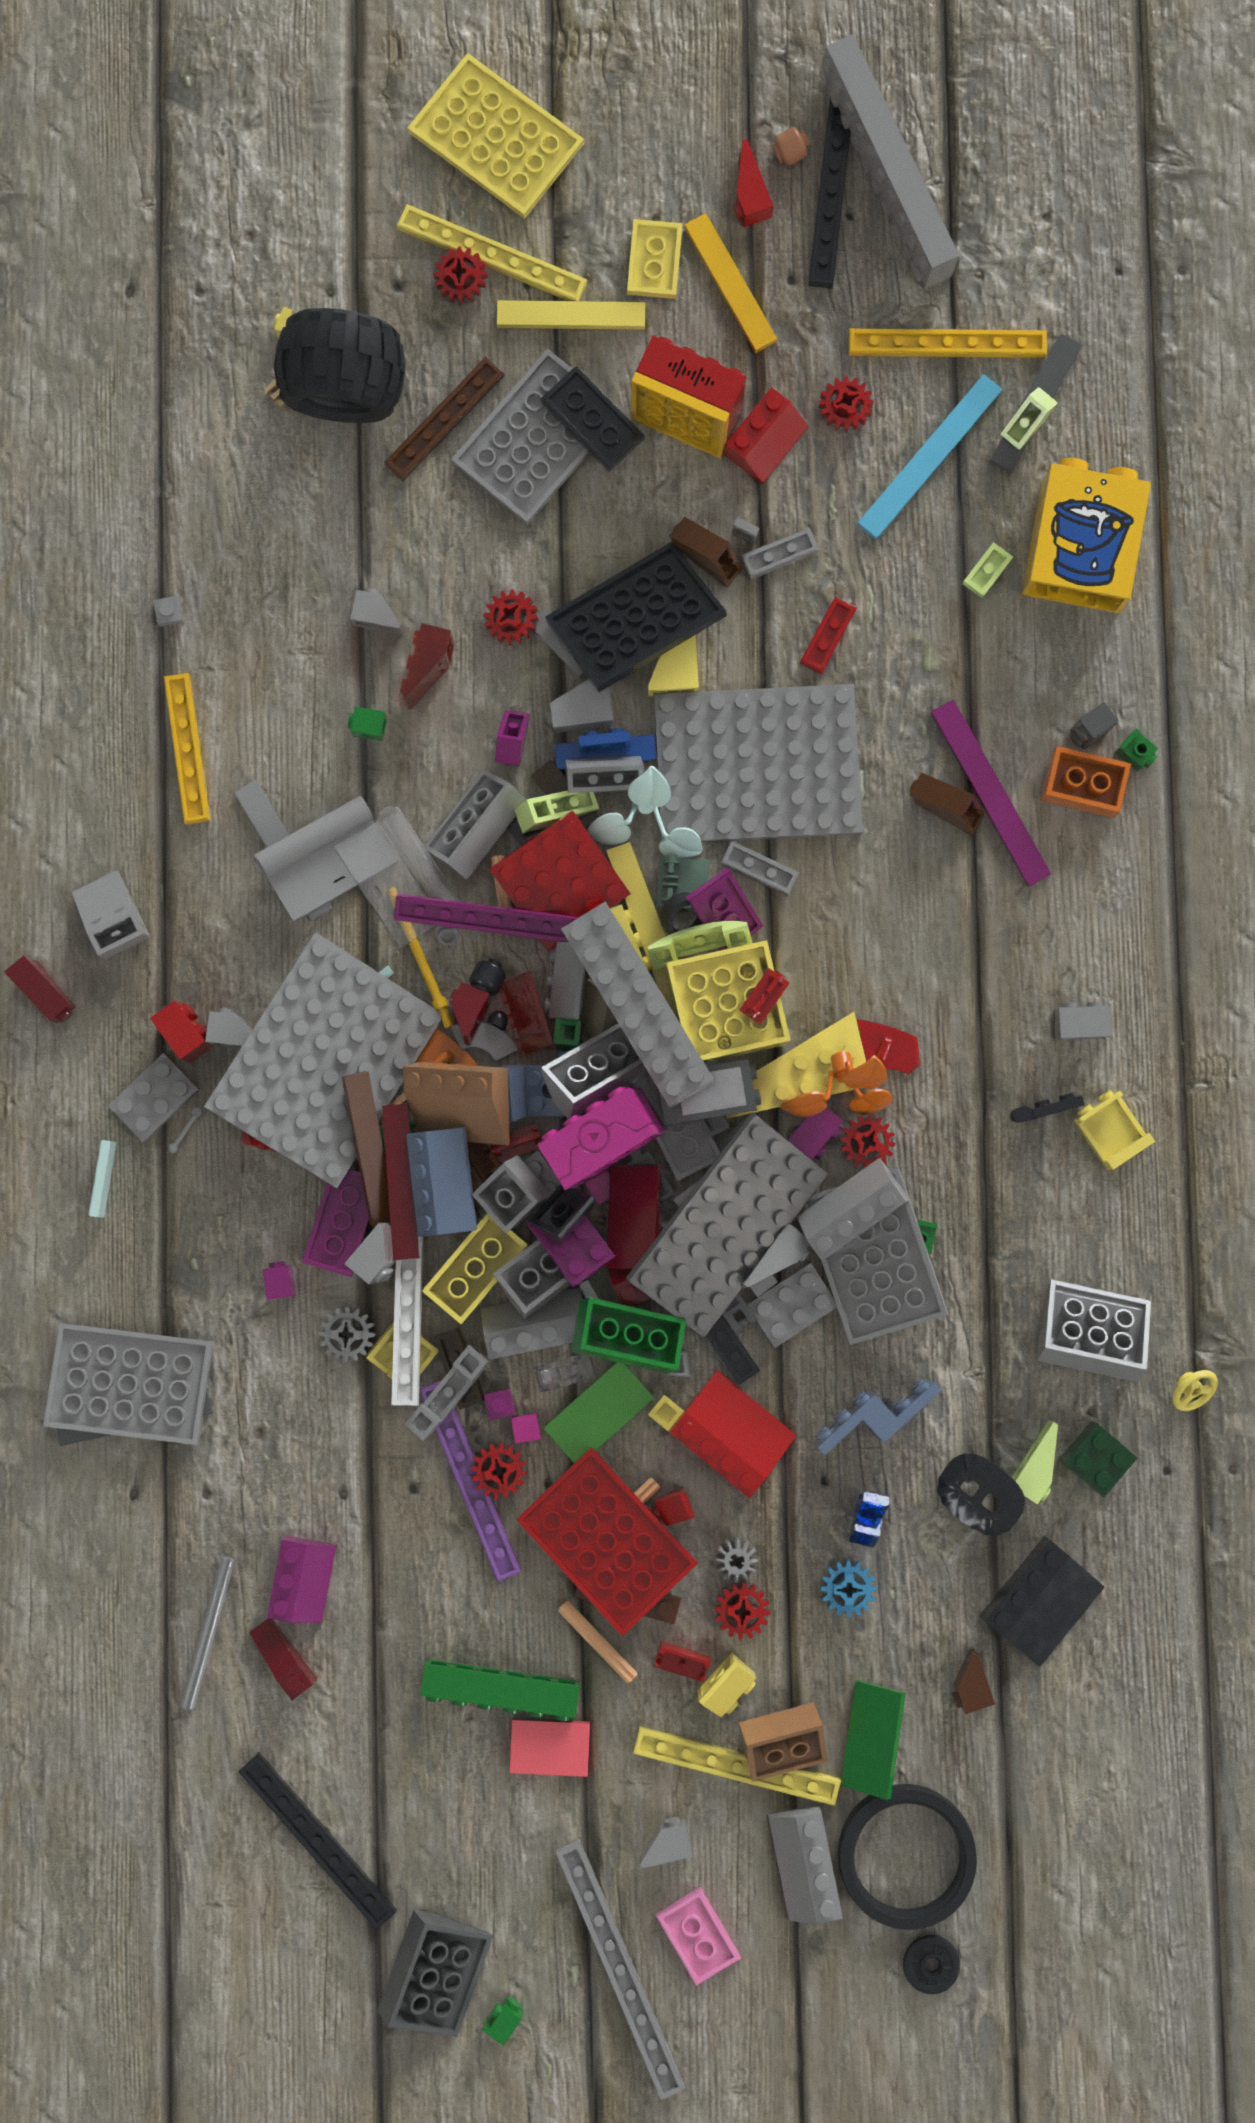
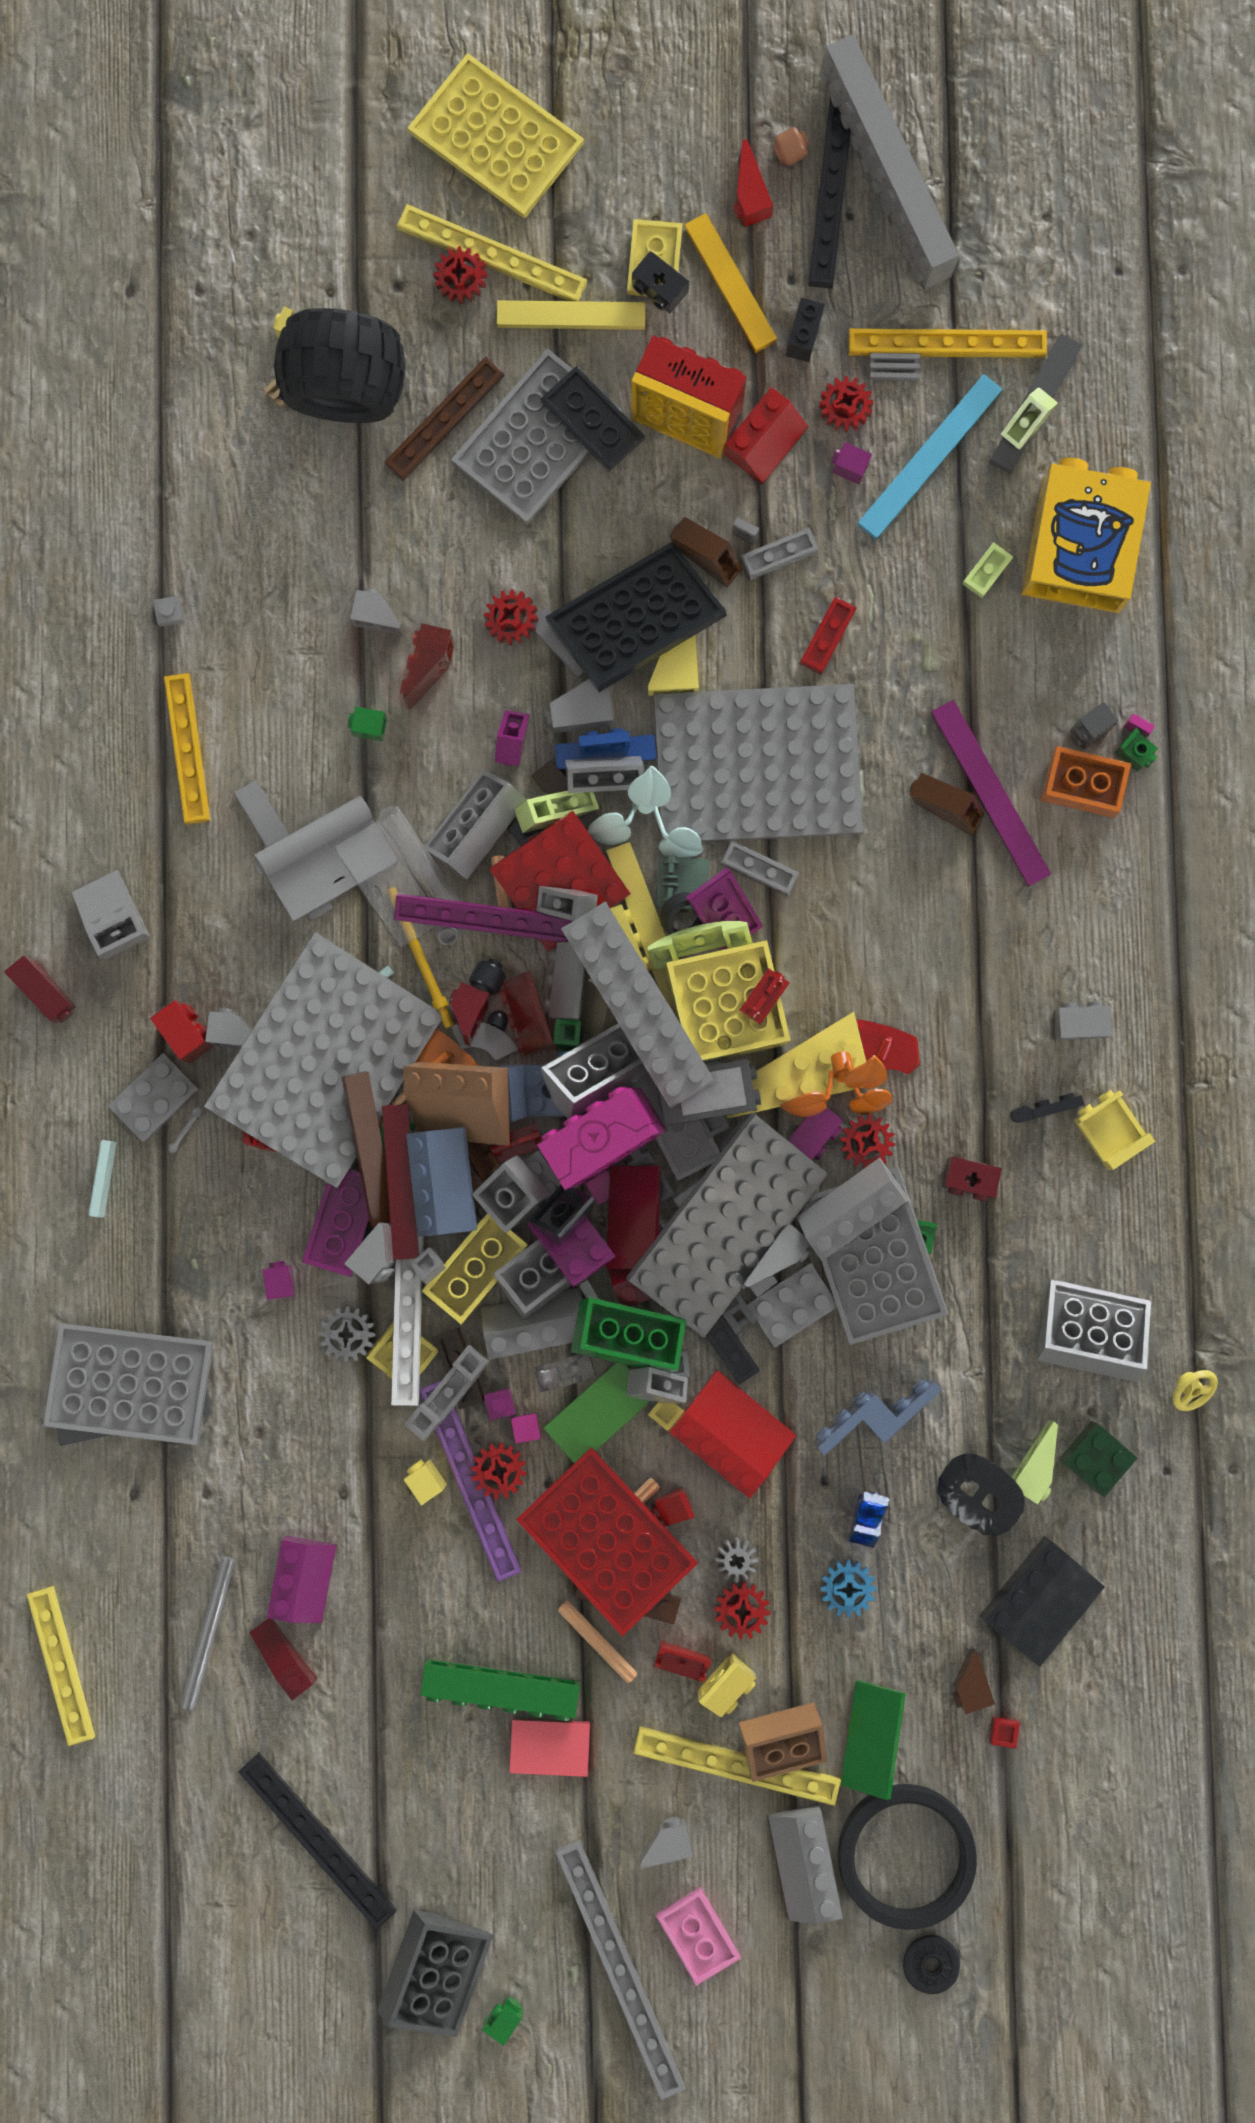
none -> light yellow tile [27,1586,95,1746]
none -> light yellow brick [404,1459,447,1506]
none -> light grey plate [410,1247,446,1284]
none -> light grey slope [536,886,598,921]
none -> light grey slope [627,1367,688,1404]
none -> black brick [632,251,689,314]
none -> black brick [786,297,825,362]
none -> magenta brick [831,442,872,485]
none -> light grey tile [869,353,920,381]
none -> dark red brick [942,1156,1002,1202]
none -> red tile [989,1717,1020,1749]
none -> dark pink tile [1123,714,1155,738]

